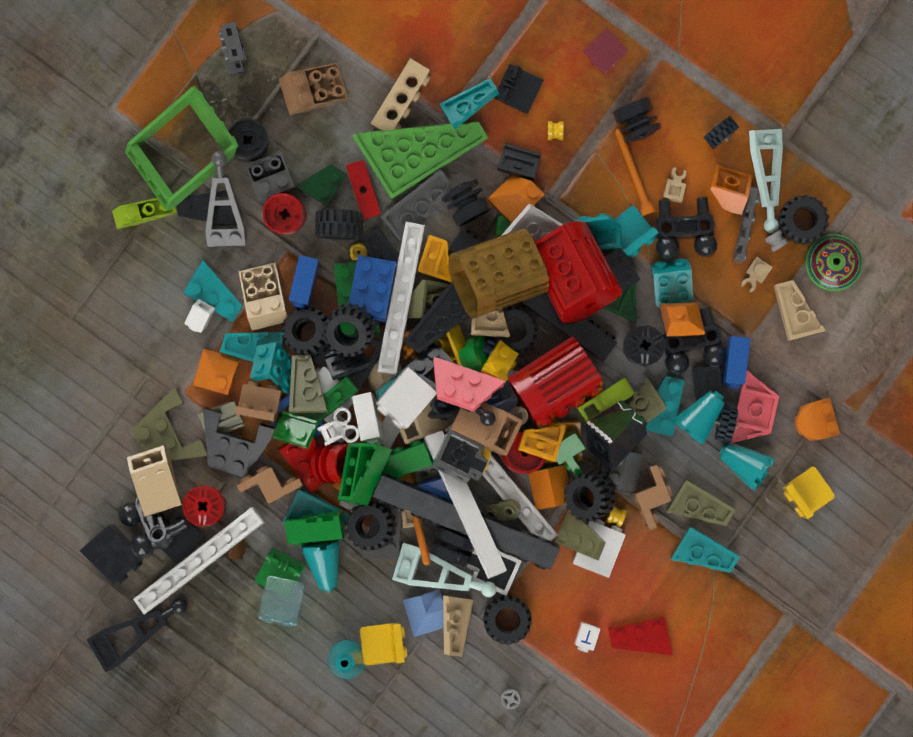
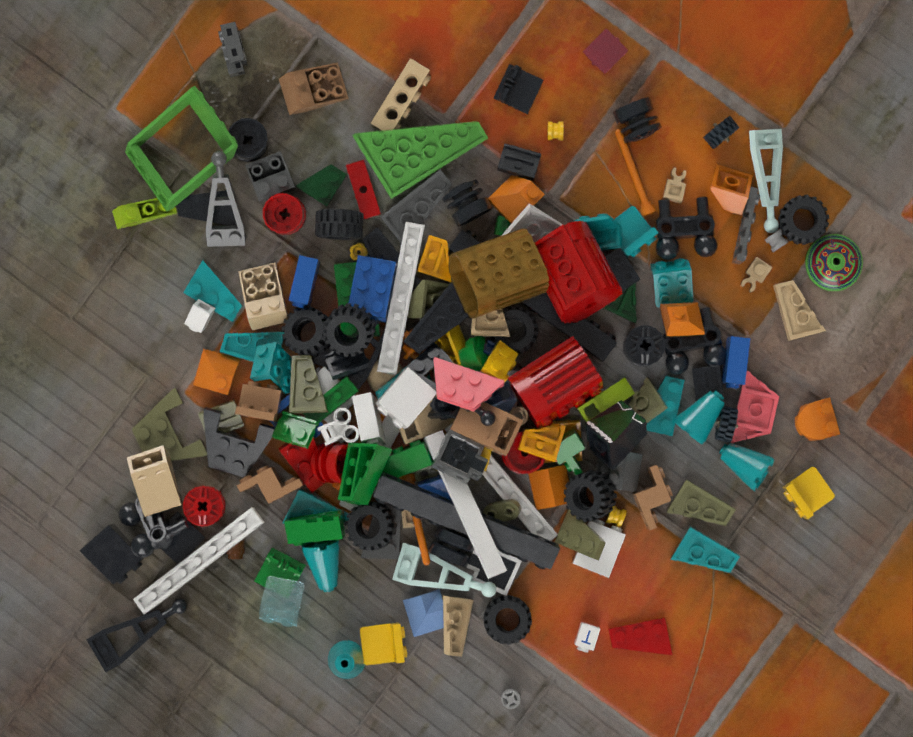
teal wing [440,78,499,130] -> none

